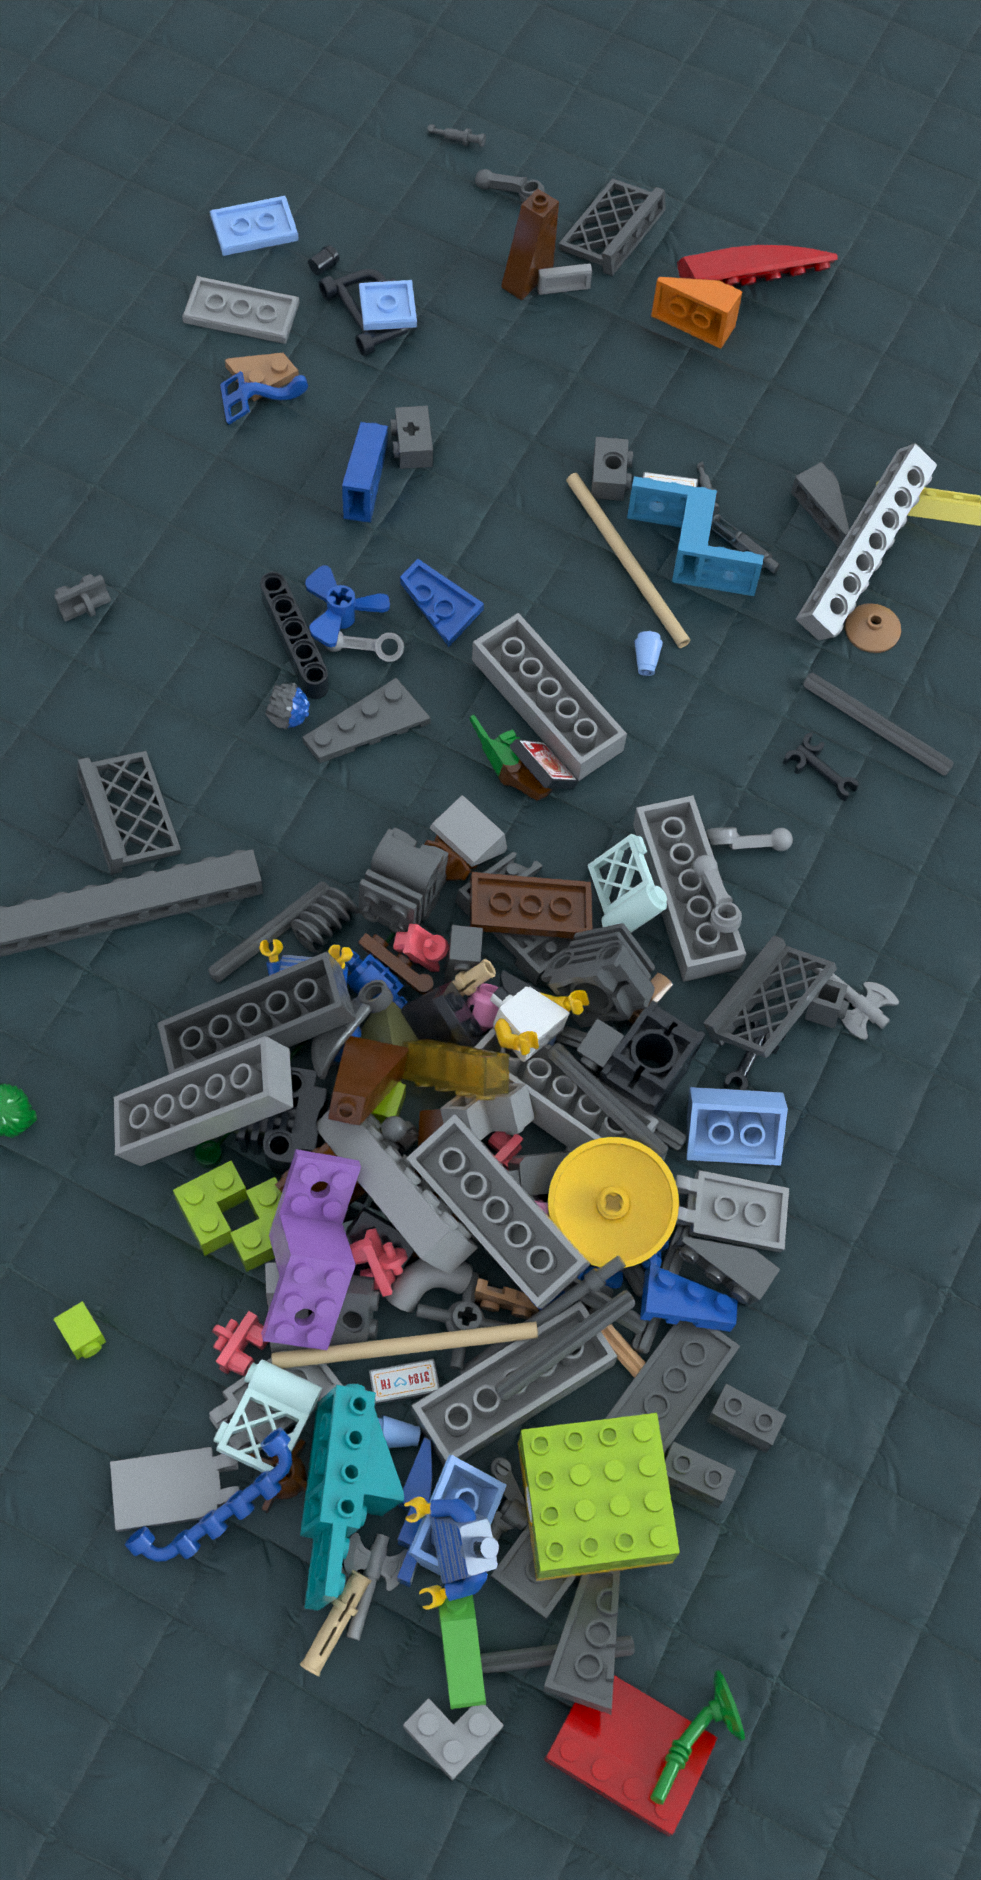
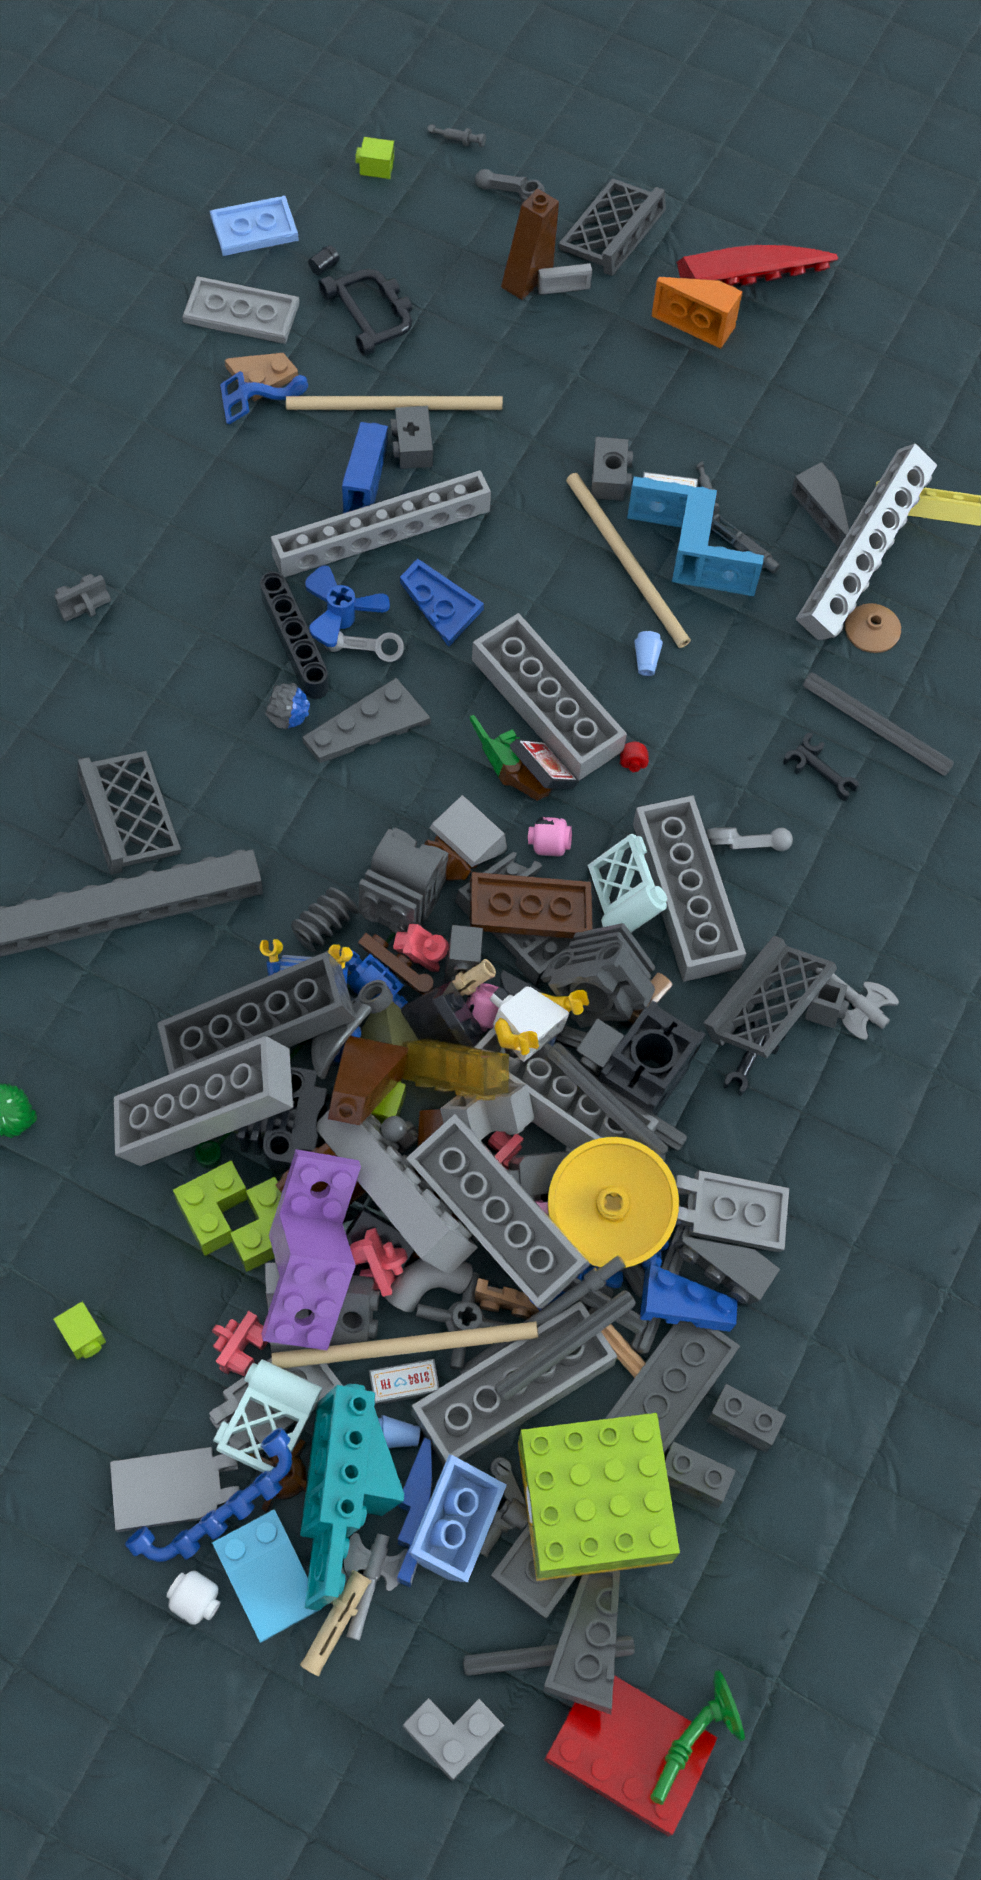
dark grey axle [208,881,330,982] -> none
light blue tile [359,280,417,331] -> none
torso [404,1497,499,1610] -> none
bright green slope [438,1595,486,1709] -> none
light blue slope [686,1087,788,1166] -> none
light grey piece [693,855,742,933] -> none
none -> white head [166,1571,220,1625]
none -> medium azure slope [212,1509,322,1643]
none -> light grey brick [271,470,491,577]
none -> tan piece [286,396,503,410]
none -> lime brick [356,137,394,179]
none -> bright pink head [528,817,572,857]
none -> red piece [620,742,649,772]

